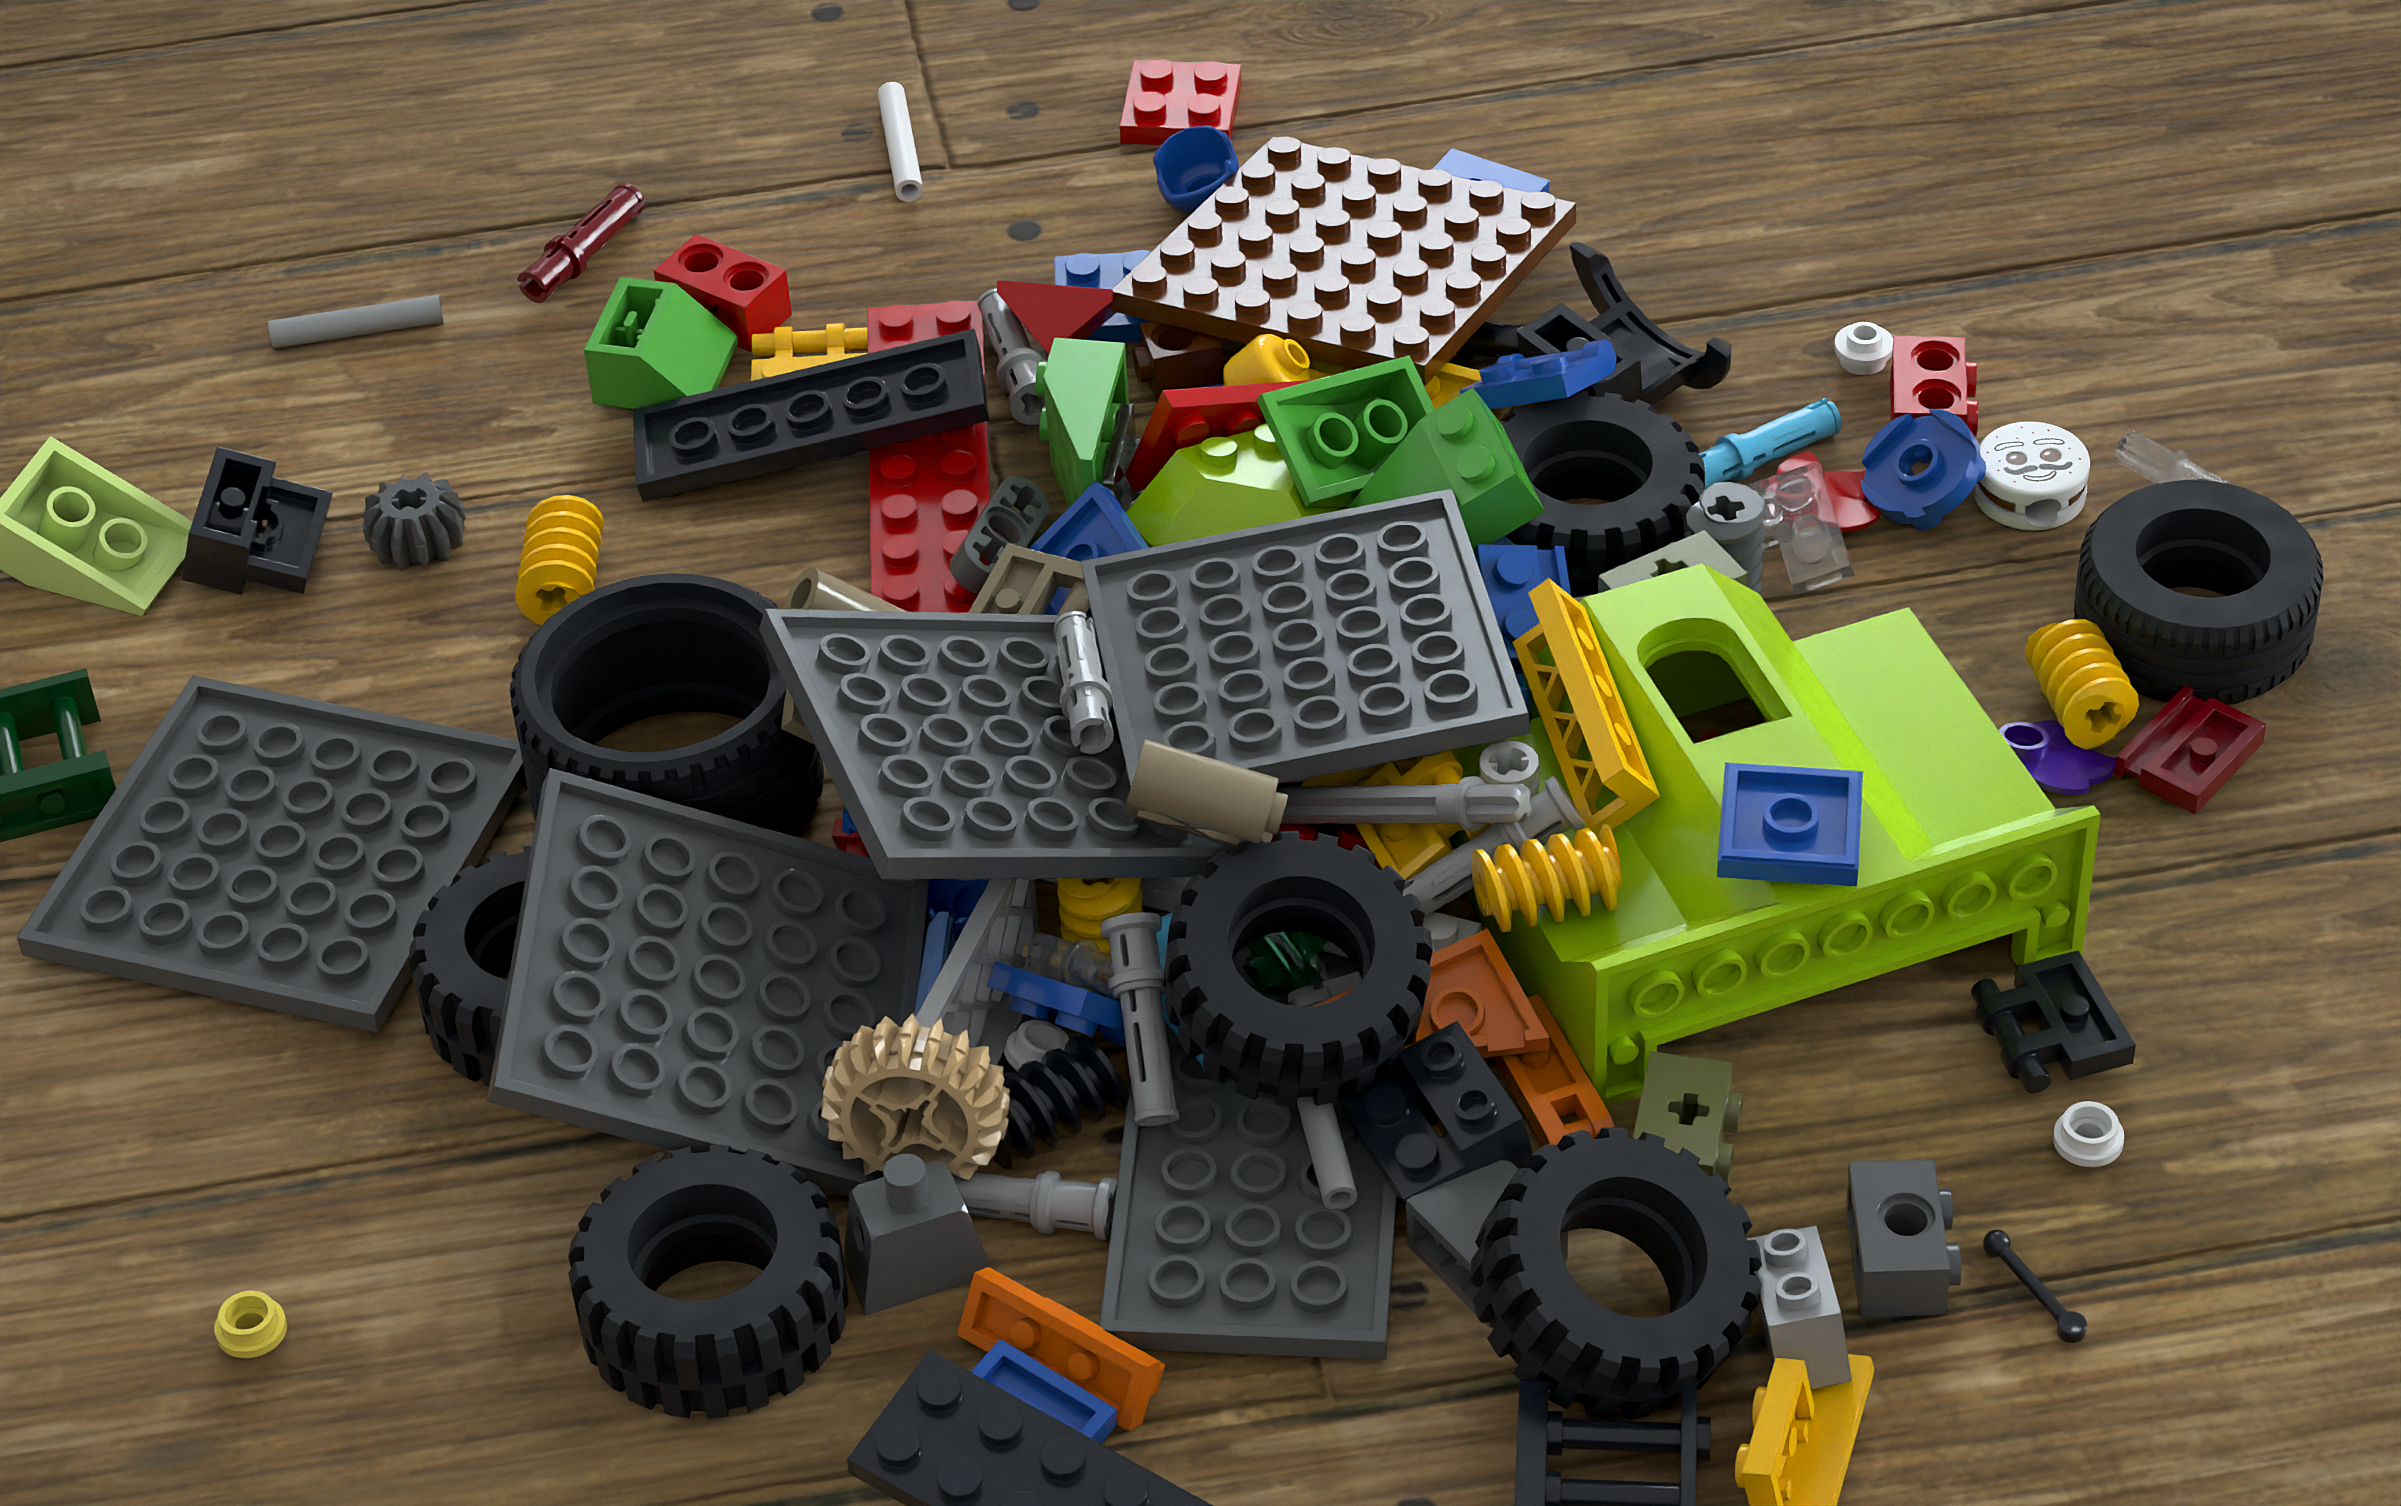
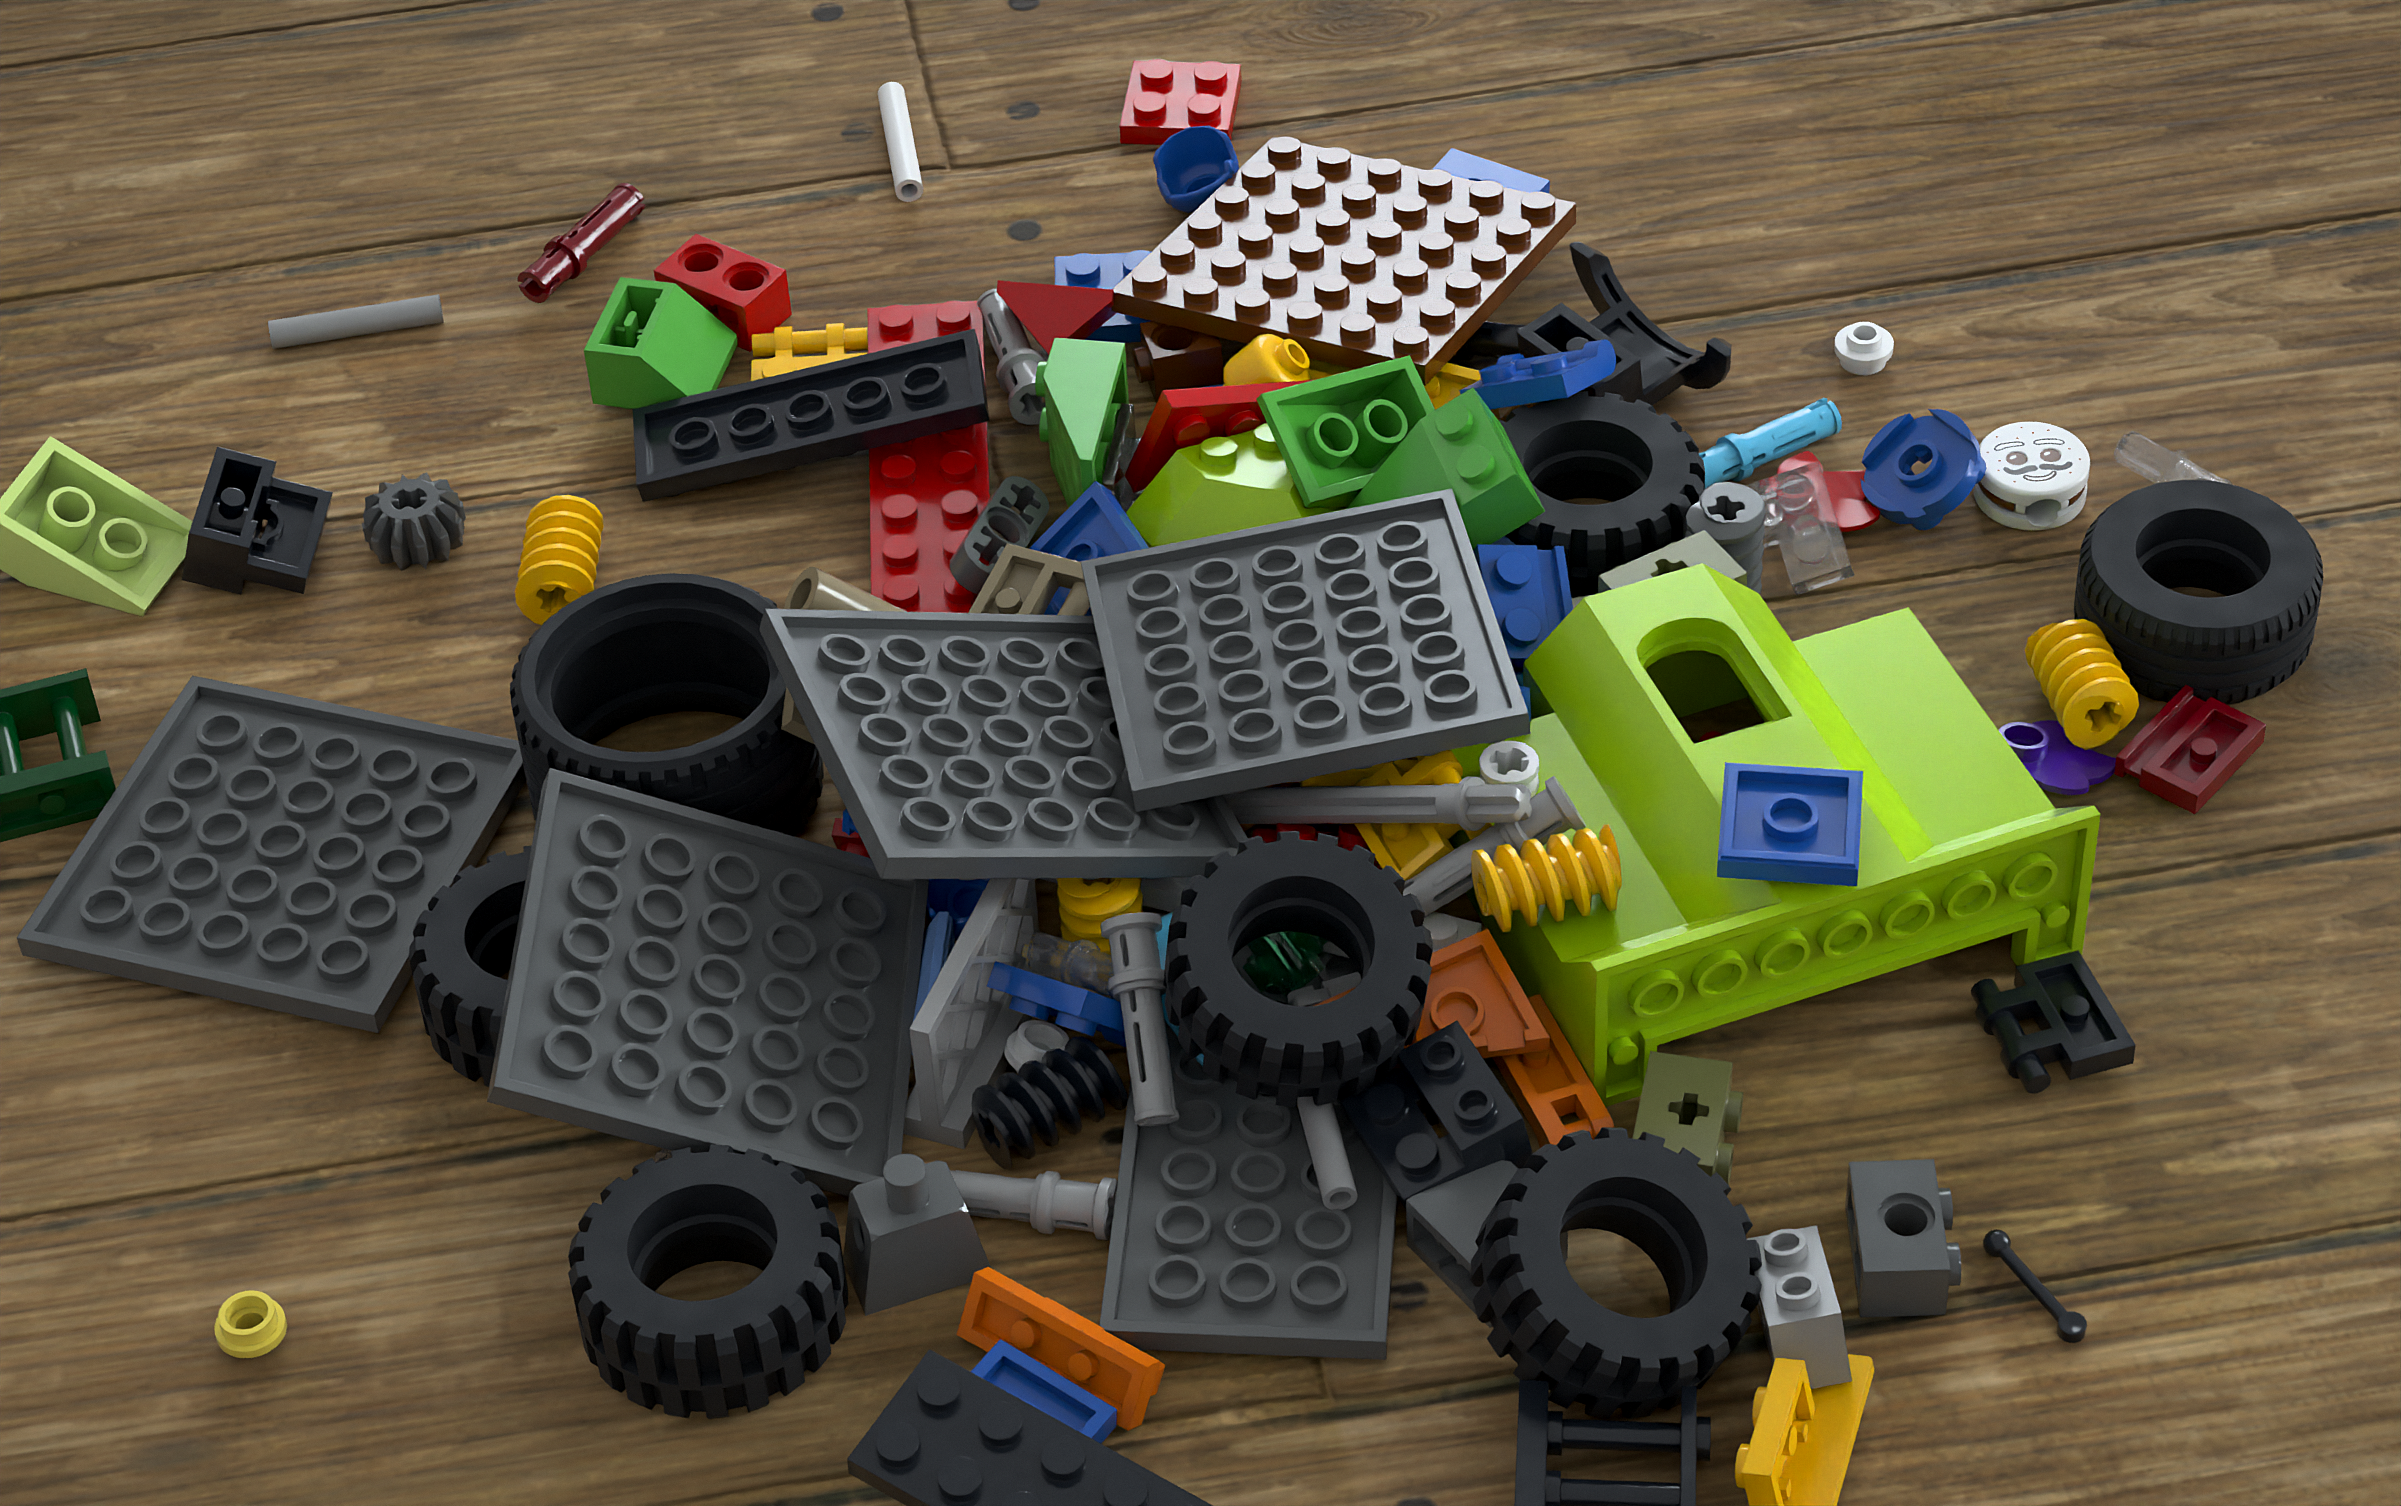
tan gear [821,1013,1010,1180] -> none
light grey pin [1053,611,1114,754] -> none
dark tan piece [1123,739,1288,848] -> none
yellow fence [1512,578,1660,839] -> none
brick [1890,336,1978,436] -> none
white plate [2053,1101,2124,1167] -> none

